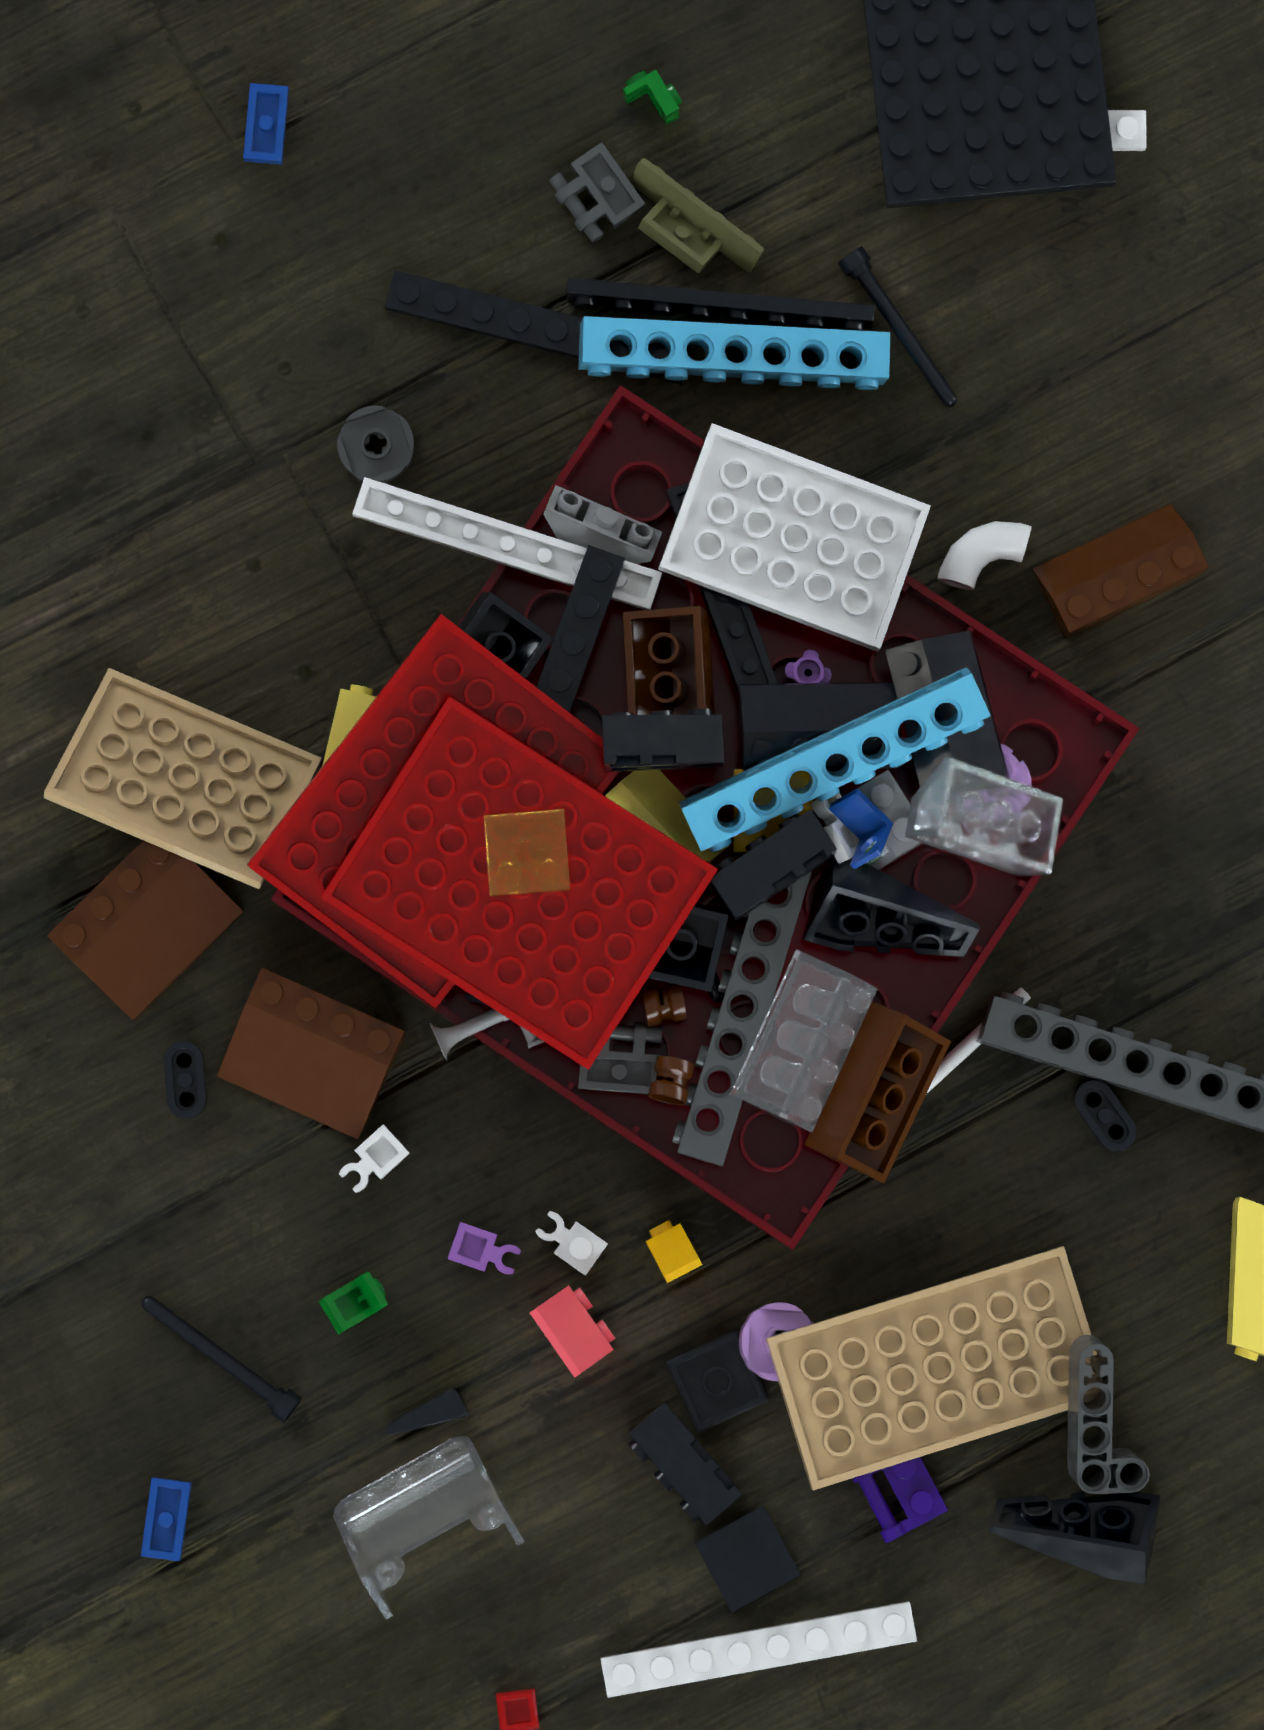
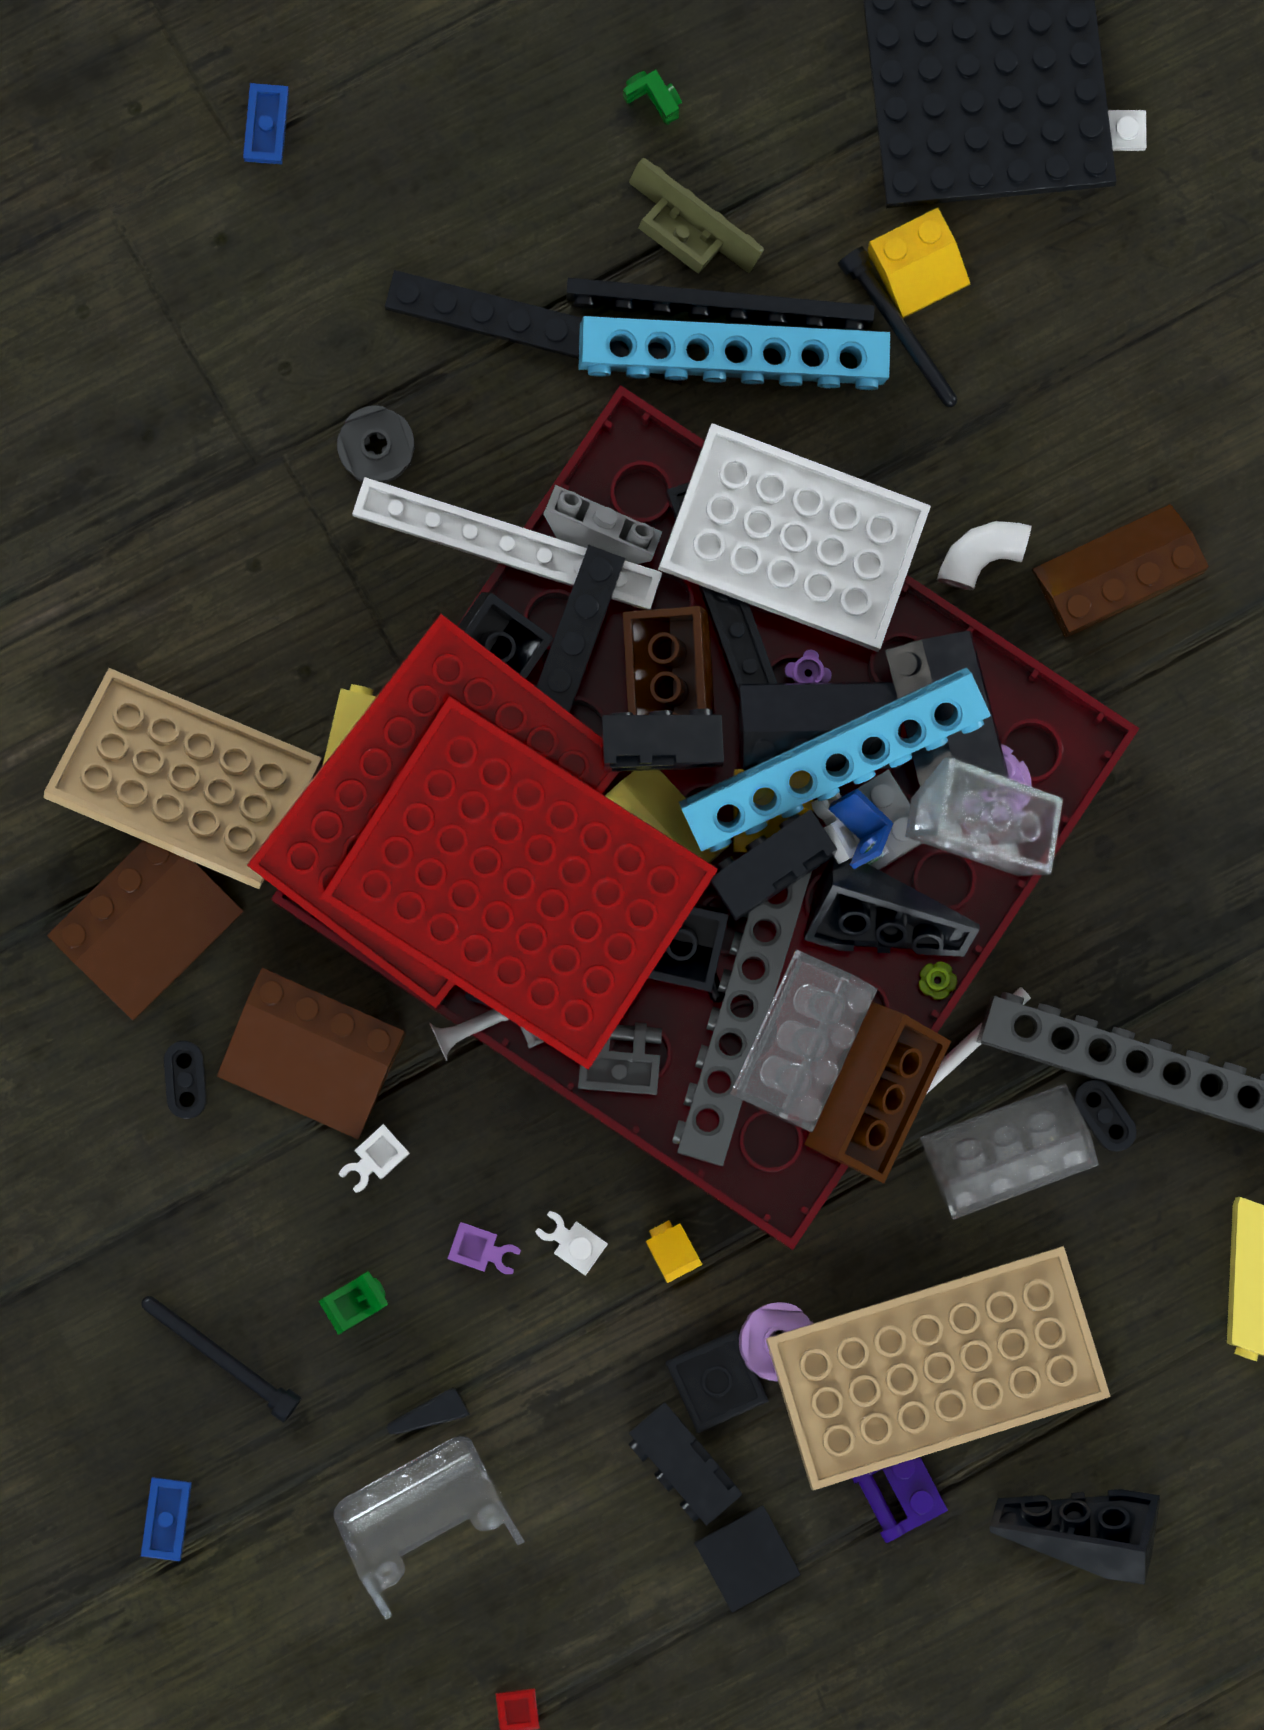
clear yellow plate [484,809,570,897] -> none
coral slope [529,1285,616,1378] -> none
dark grey plate [549,142,646,243] -> none
white plate [600,1601,917,1698] -> none
reddish brown wheel [641,983,687,1027] -> none
reddish brown wheel [648,1056,695,1105] -> none
dark grey beam [1067,1335,1150,1494] -> none
none -> yellow slope [867,207,970,318]
none -> lime plate [919,961,957,1000]
none -> clear slope [920,1084,1099,1220]

